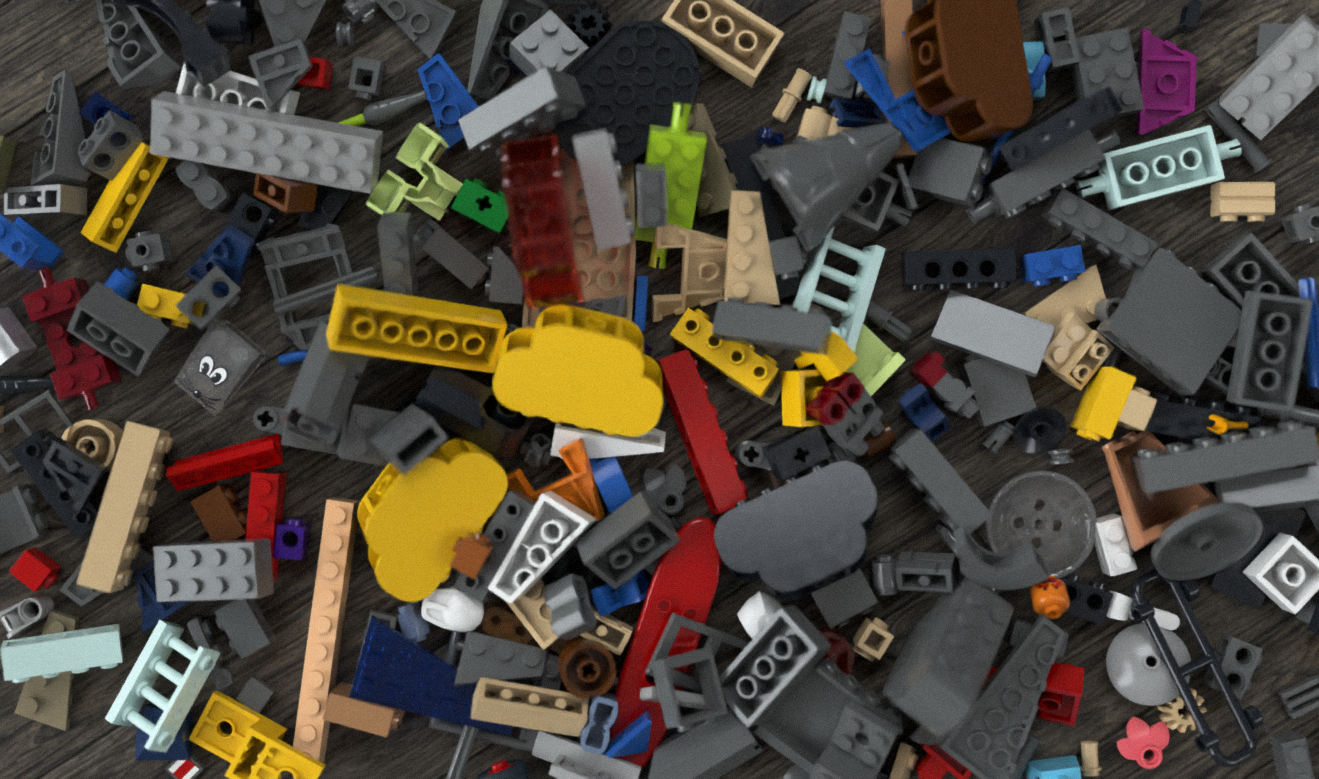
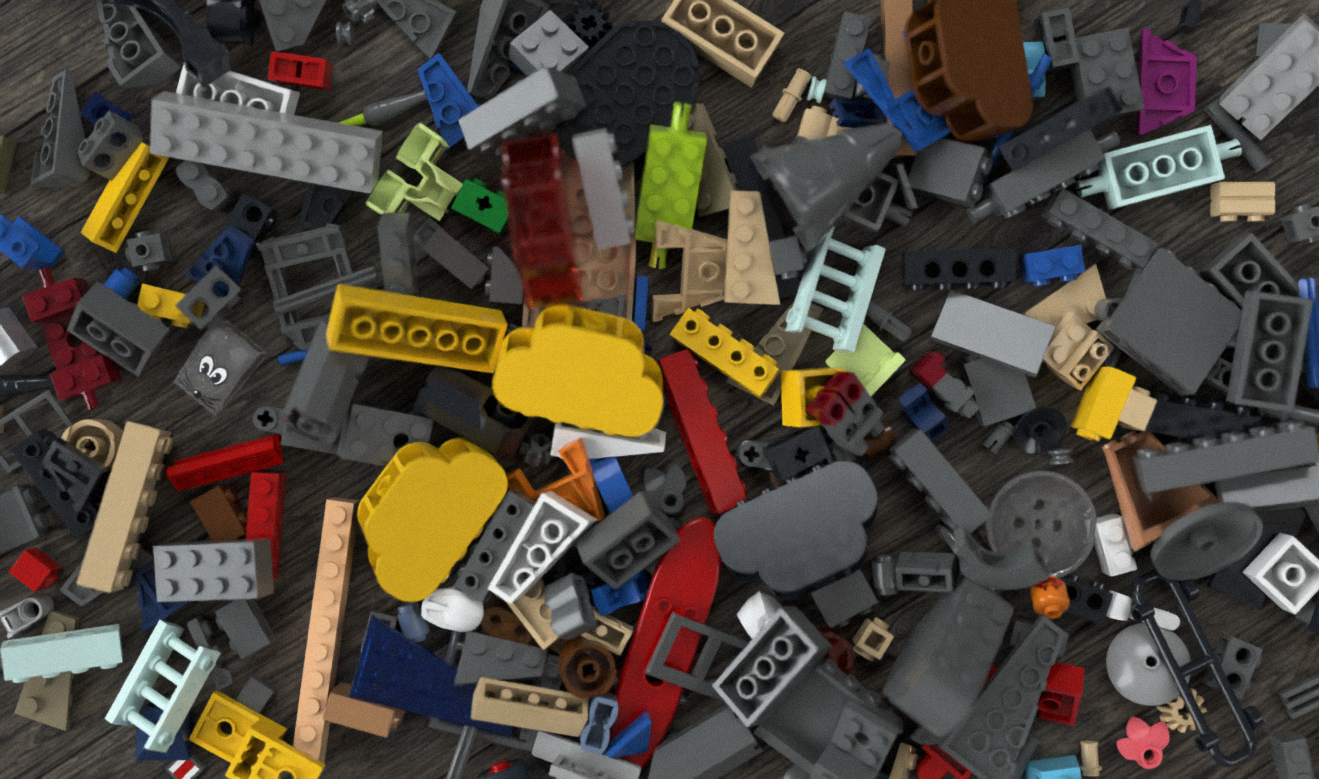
dark grey slope [4,184,88,216] -> none
dark grey wing [249,38,313,109] -> none
reddish brown brick [253,173,317,213] -> none
dark purple brick [274,518,310,560] -> none
dark grey brick [348,56,386,101] -> none
dark grey brick [369,404,448,475] -> none
dark orange brick [450,532,495,579] -> none
dark grey brick [636,163,667,227] -> none
light grey tile [640,687,726,710] -> none
dark grey window [650,647,728,732] -> none
dark grey brick [712,298,832,355] -> none
clear blue tile [756,126,784,146] -> none
yellow brick [793,331,859,381] -> none
light orange hand [1207,414,1248,435] -> none

